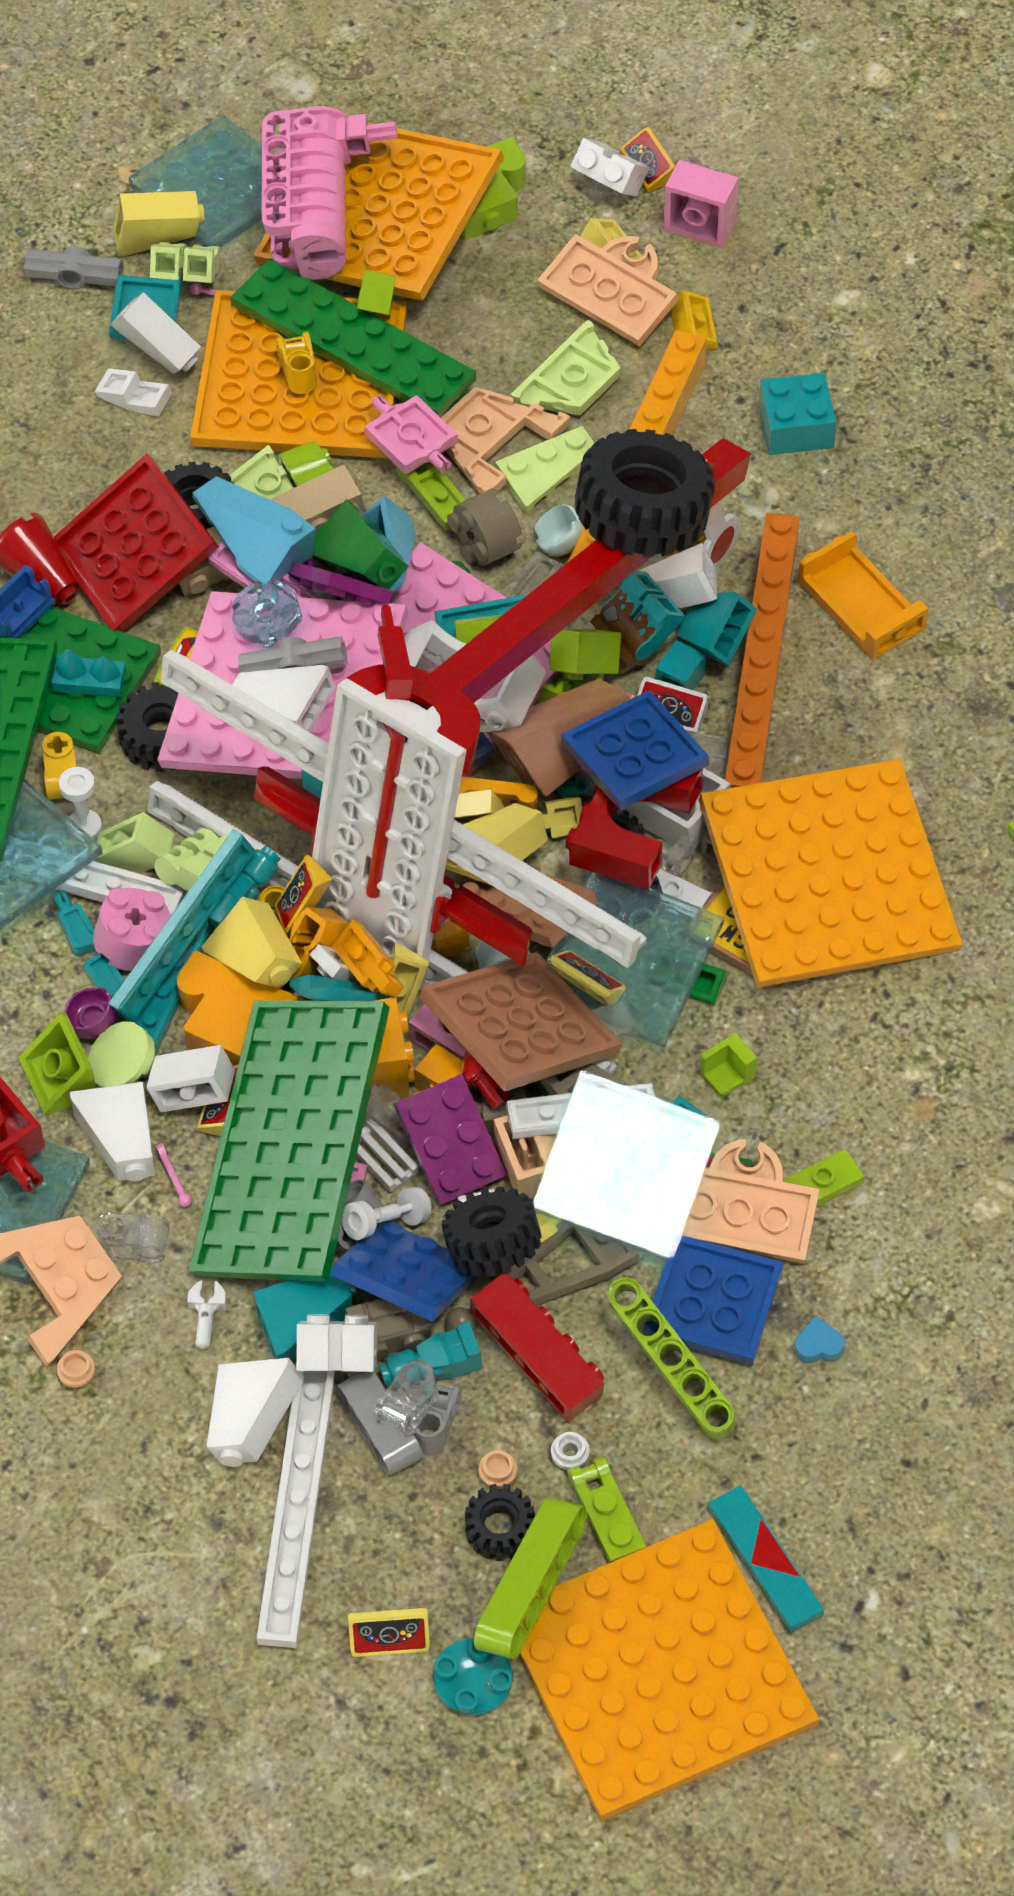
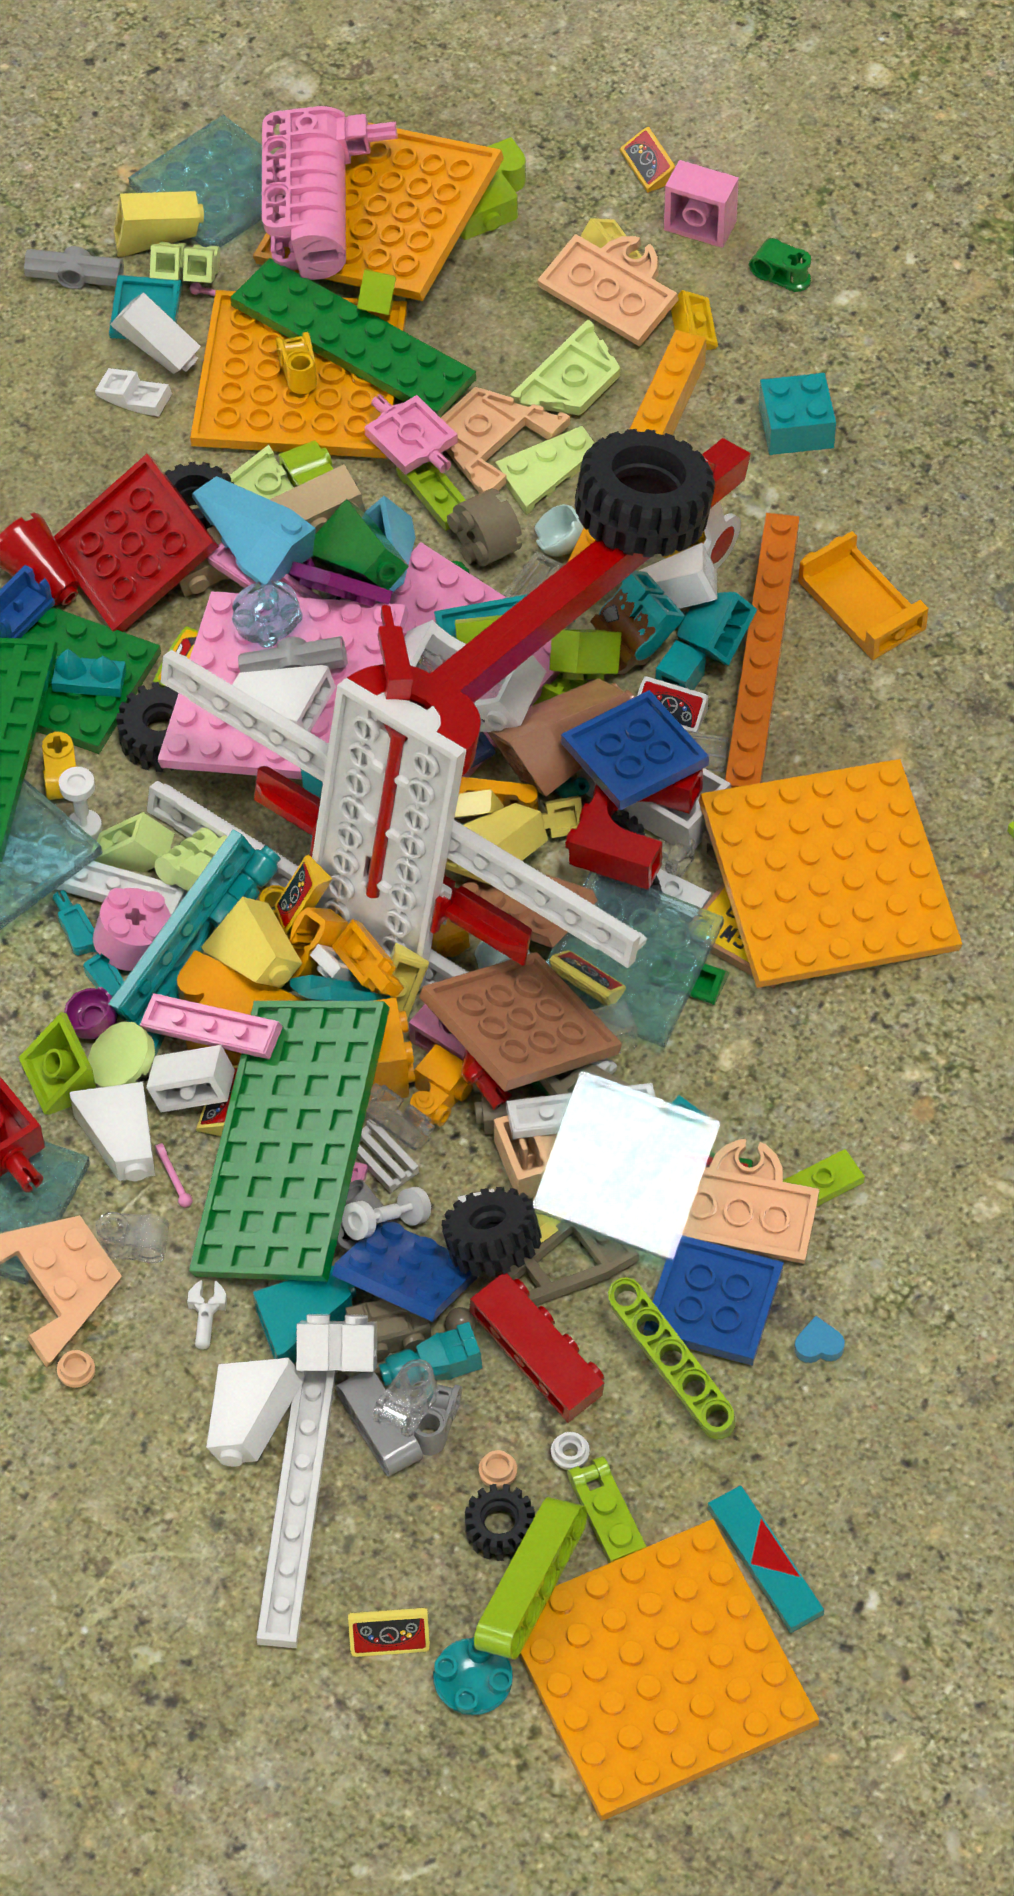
magenta plate [393,1074,507,1206] -> none
white piece [570,138,650,203] -> none
lime panel [699,1033,758,1097] -> none
none -> bright pink tile [140,993,283,1059]
none -> green piece [748,238,811,292]

